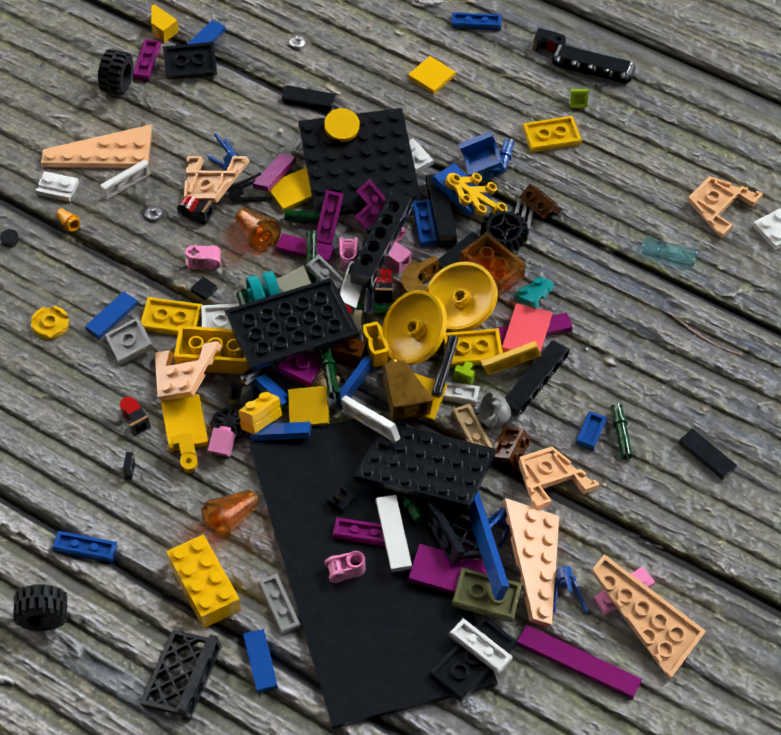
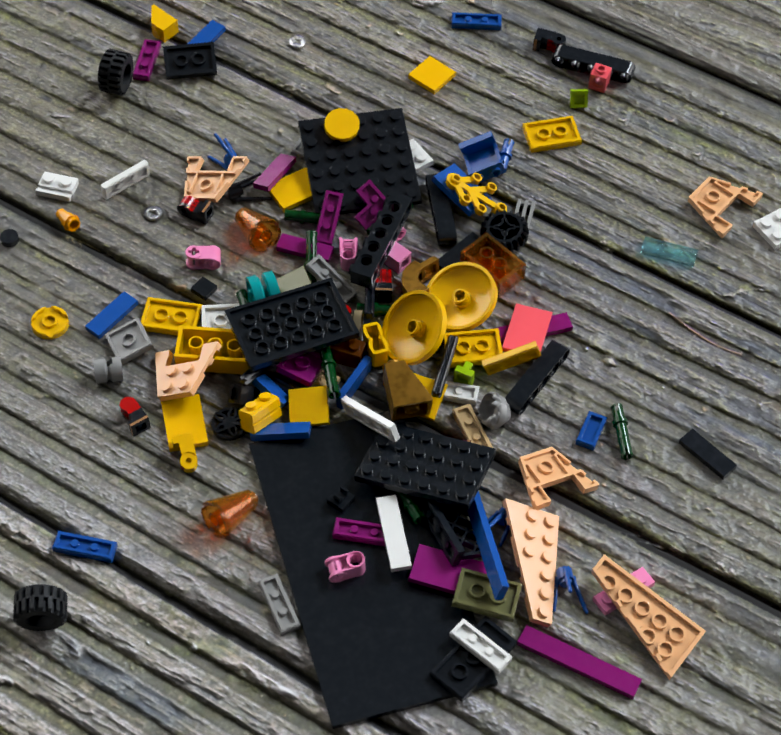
light nougat wing [41,124,152,168] -> none
black tile [123,452,136,480] -> none
black fence [140,630,222,721] -> none
yellow brick [166,534,241,628] -> none
bright pink brick [208,426,236,458] -> none
blue tile [243,629,278,693] -> none
black tile [282,85,336,111] -> none
white tile [340,261,362,312] -> none
blue tile [412,200,438,247] -> none
reddish brown bracket [493,426,531,470] -> none
teal wing [513,277,554,308] -> none
reddish brown bracket [519,184,563,219] -> none
none -> light grey wheel [94,356,124,384]
none -> coral brick [588,63,612,93]

